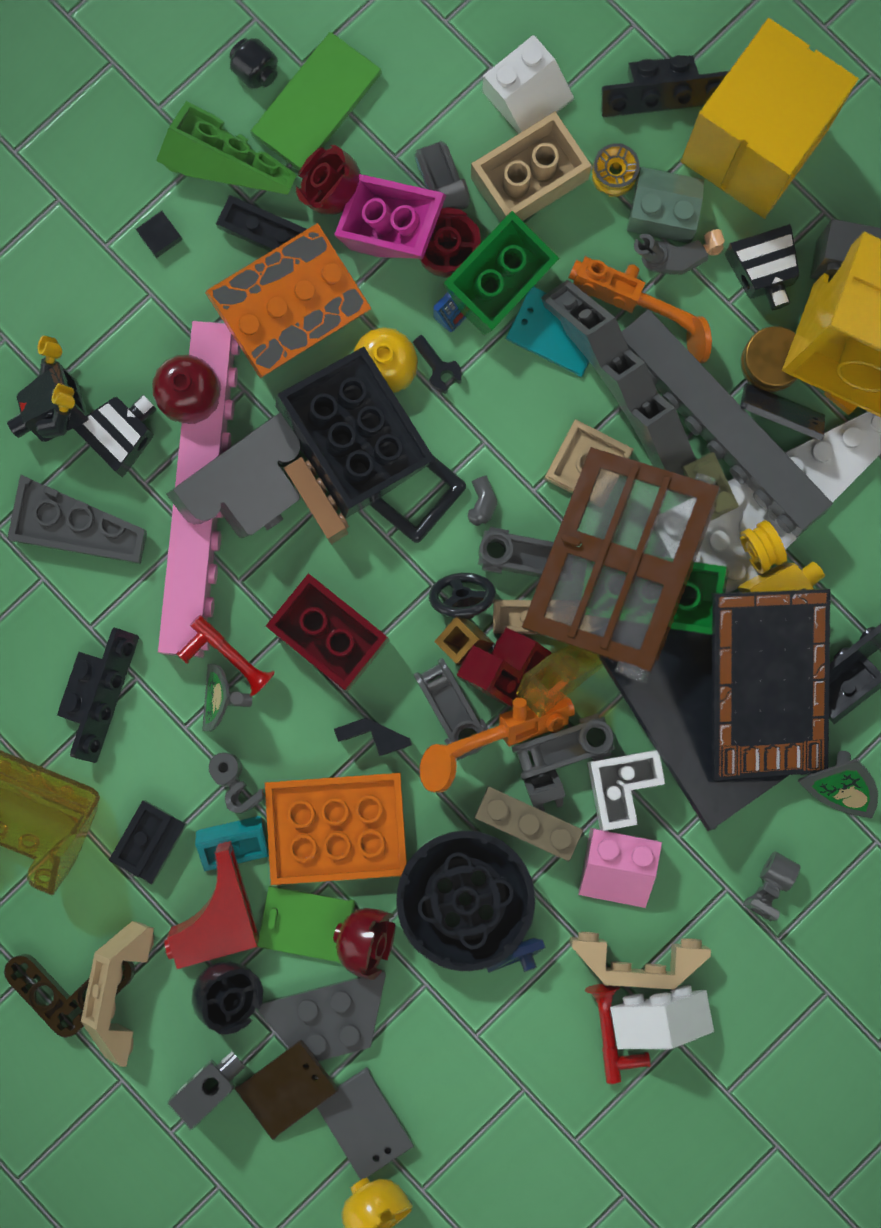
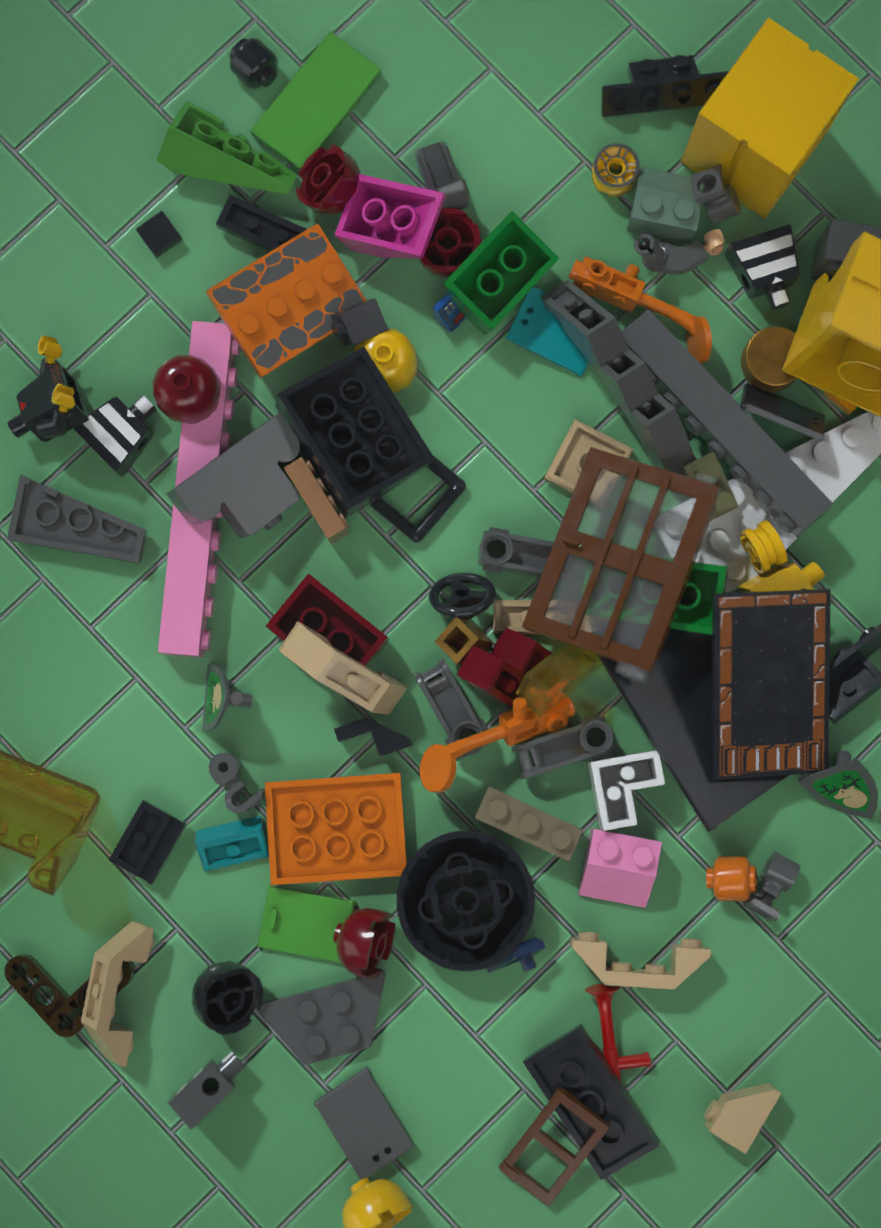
black bracket [57,627,139,763] -> none
red arch [164,841,259,969] -> none
red piece [176,615,275,697] -> none
dark brown container [235,1039,339,1140] -> none
black bar [413,335,461,394] -> none
dark grey arm [468,475,497,526] -> none
tan brick [471,112,592,222] -> none
white slope [482,35,574,134] -> none
dark grey tile [523,769,566,812] -> none
white brick [610,985,714,1049] -> none
none -> tan slope [279,621,407,715]
none -> black brick [331,298,388,346]
none -> reddish brown window [499,1087,610,1207]
none -> black plate [523,1024,660,1180]
none -> dark grey leg [691,164,741,223]
none -> tan slope [704,1083,781,1154]
none -> orange head [706,856,757,902]

